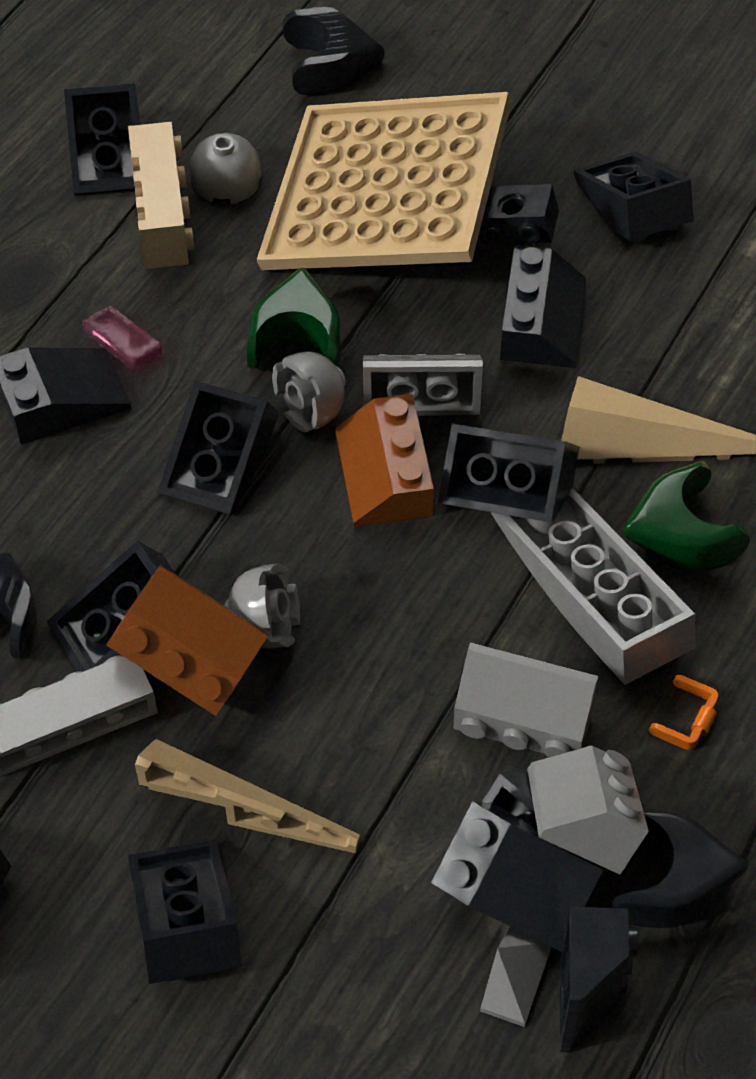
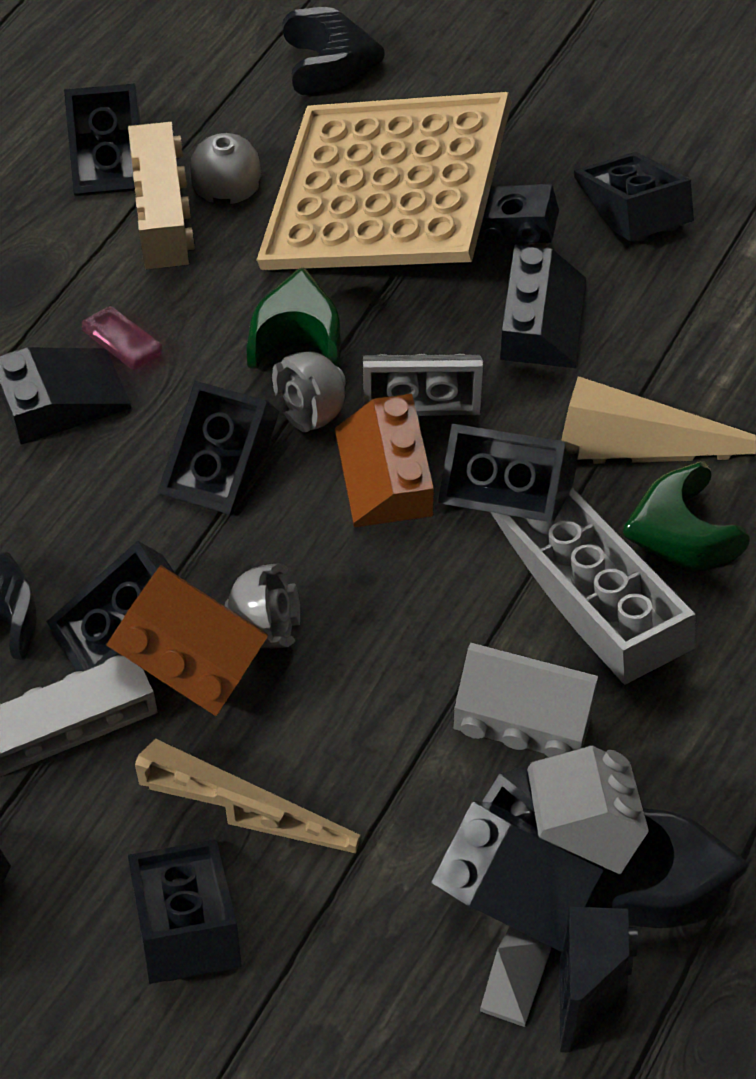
orange piece [649,675,718,750] -> none

